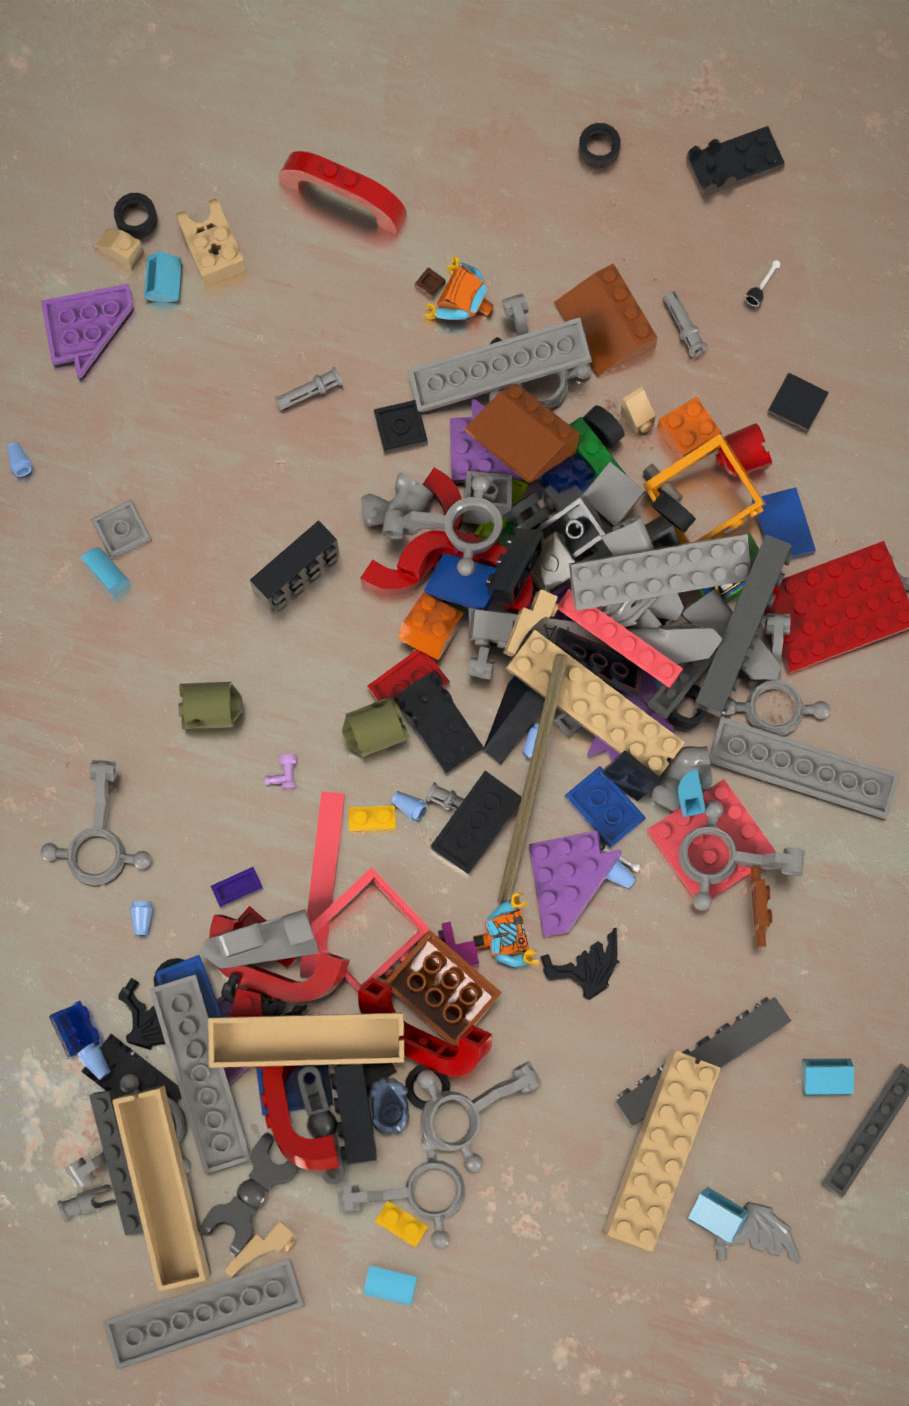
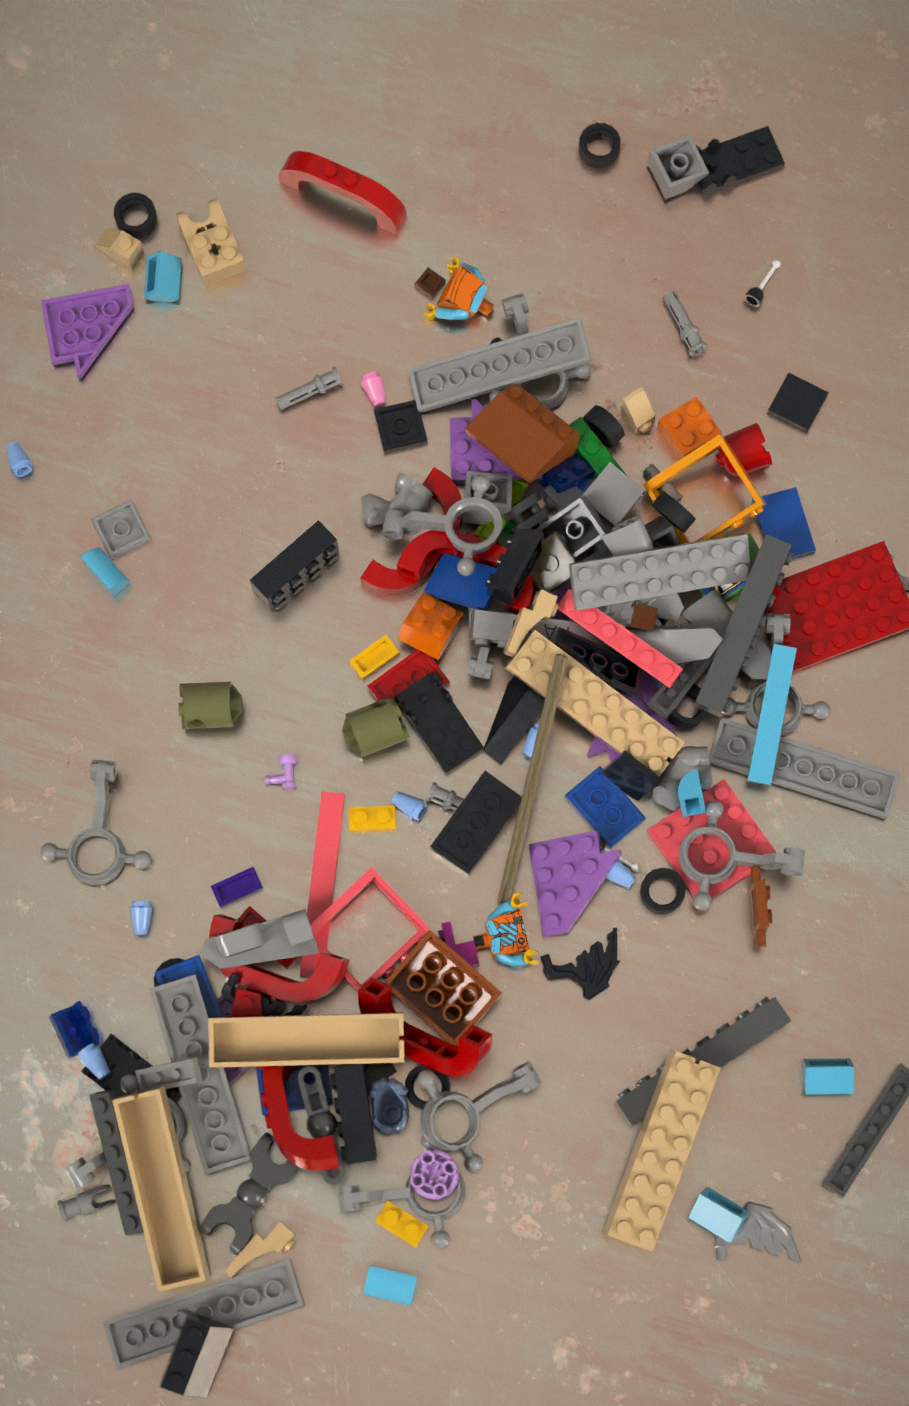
black animal [118,978,166,1050] -> none
dark orange slope [554,263,657,377] -> none
light grey tile [554,712,582,738] -> none
none -> light grey plate [135,1057,203,1092]
none -> black slope [160,1311,234,1397]
none -> yellow tile [349,635,400,681]
none -> bright pink cone [361,371,386,406]
none -> lavender tile [410,1150,459,1199]
none -> reddish brown tile [630,604,658,632]
none -> black tyre [640,868,686,914]
none -> light grey slope [647,135,709,200]
none -> medium azure tile [748,644,797,786]

